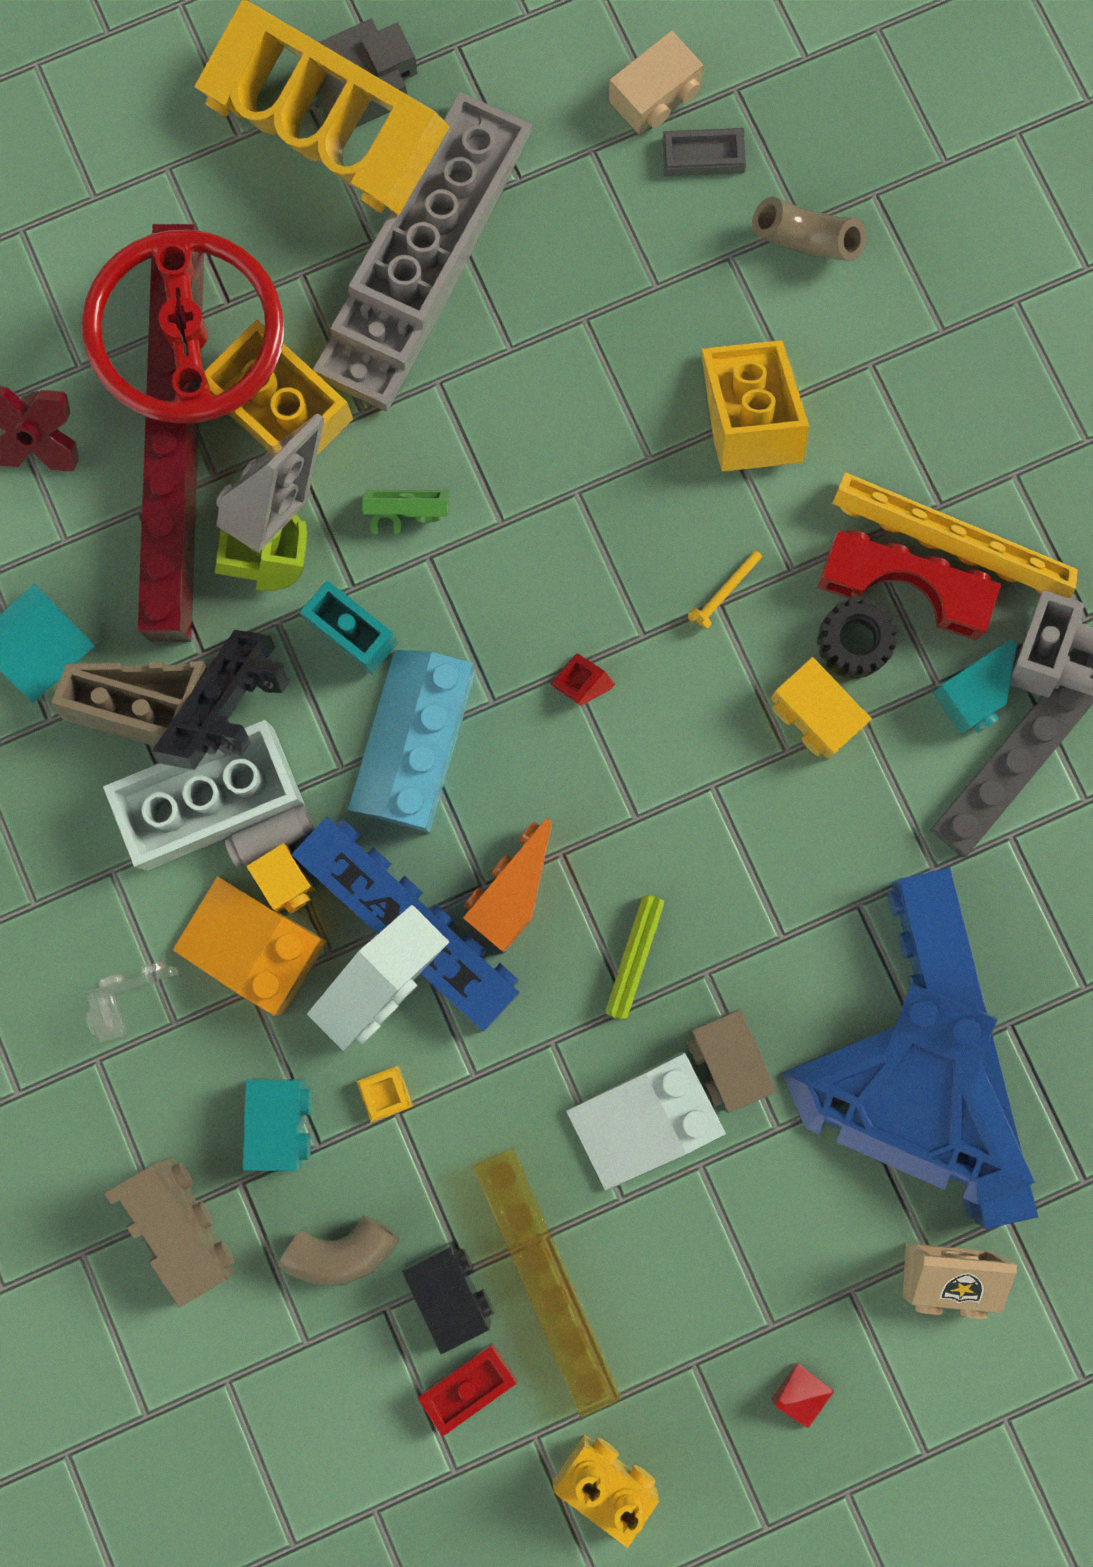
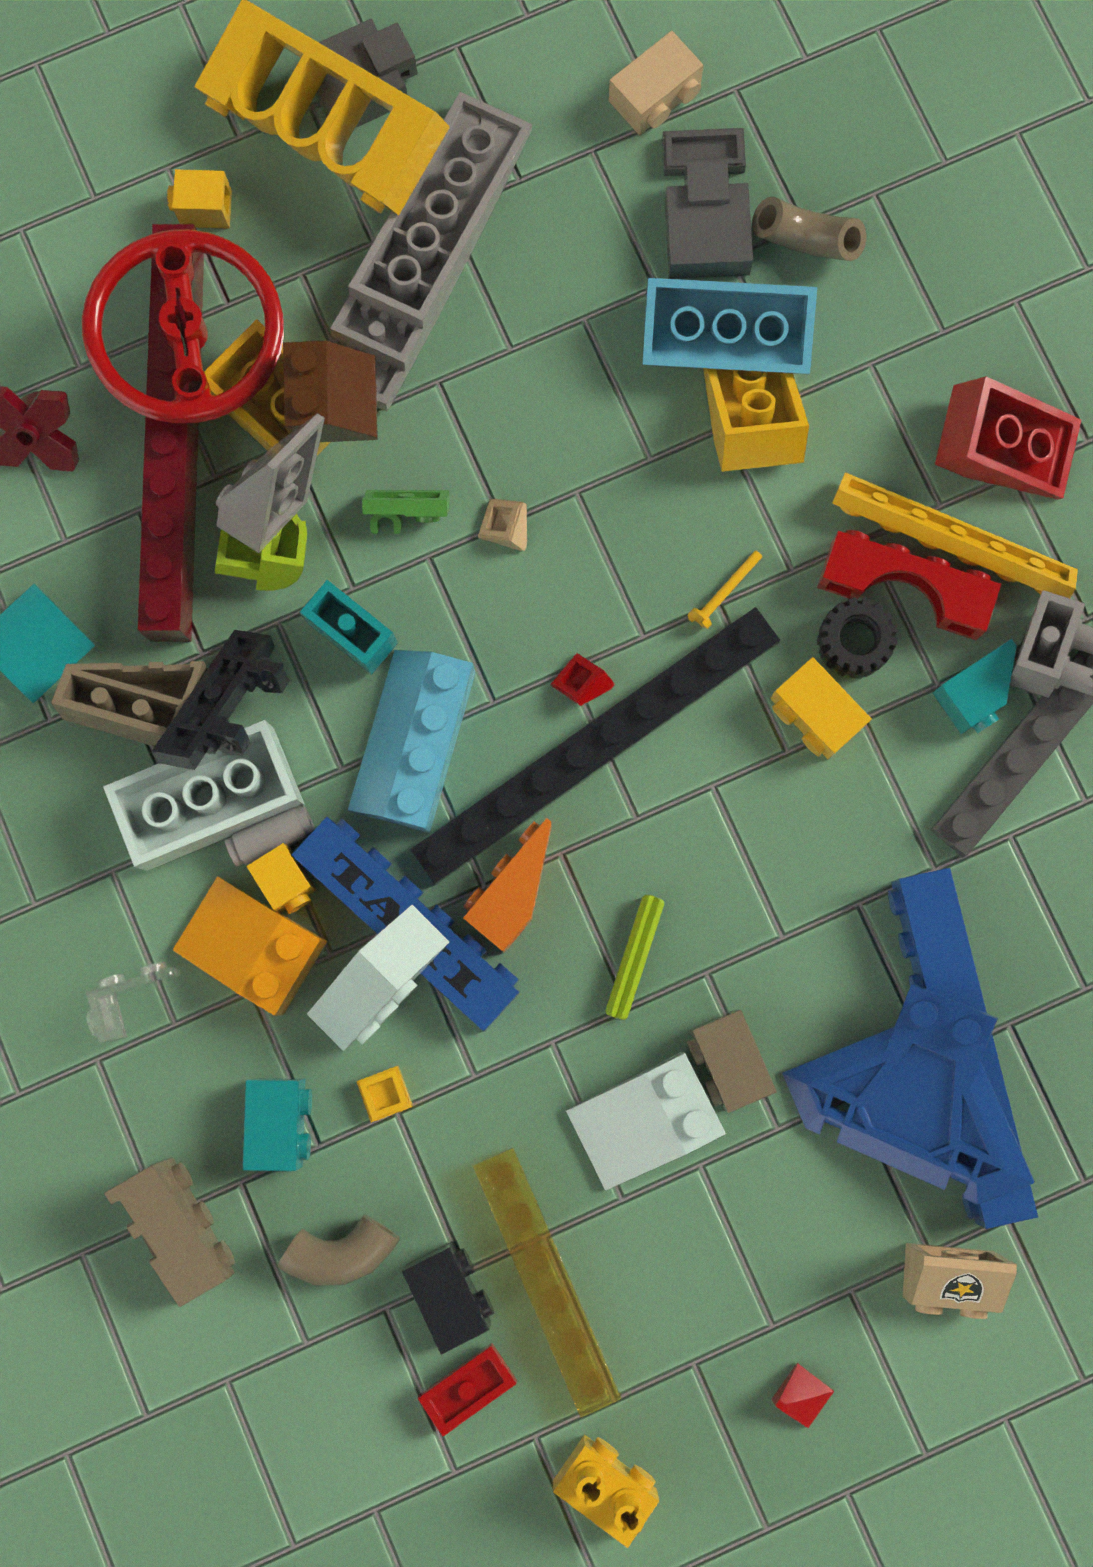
none -> yellow brick [167,169,232,229]
none -> reddish brown slope [283,341,378,442]
none -> black plate [410,607,781,885]
none -> tan slope [478,498,527,551]
none -> medium azure slope [642,278,817,374]
none -> dark grey piece [664,160,753,279]
none -> red slope [935,376,1082,500]

